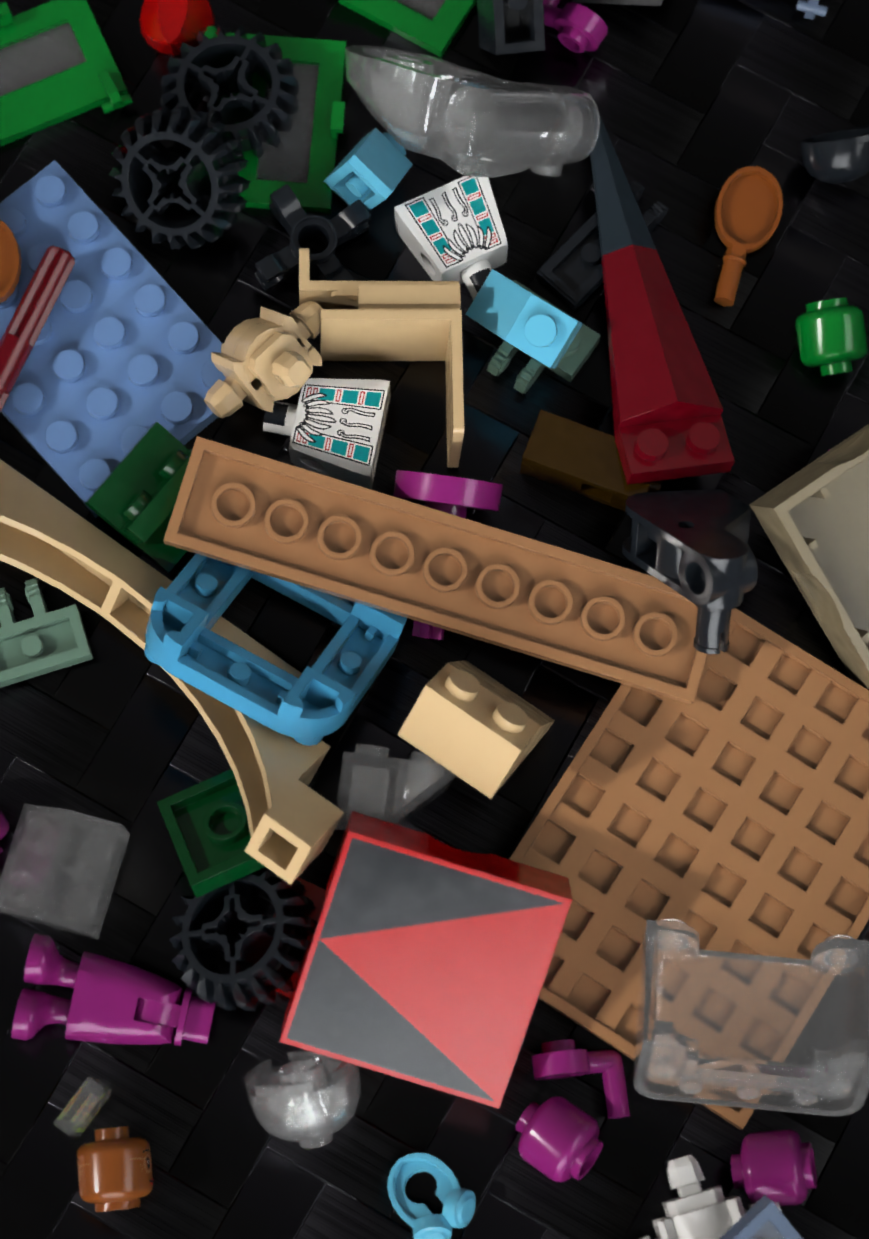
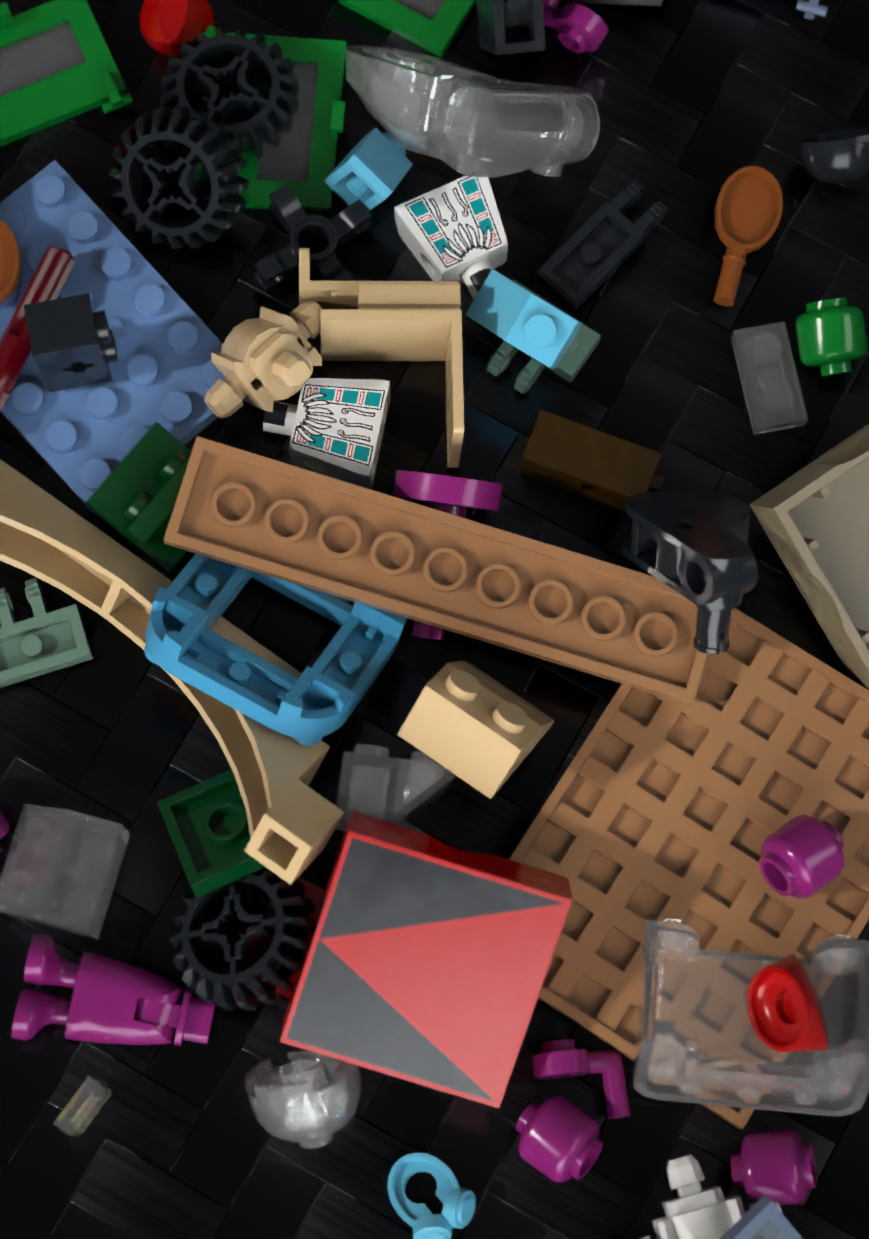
dark orange head [76,1126,153,1212] -> none
dark red plate [585,98,735,485] -> none
none -> black brick [24,293,118,392]
none -> clear plate [731,321,808,435]
none -> red piece [747,954,828,1052]
none -> magenta head [760,815,844,899]

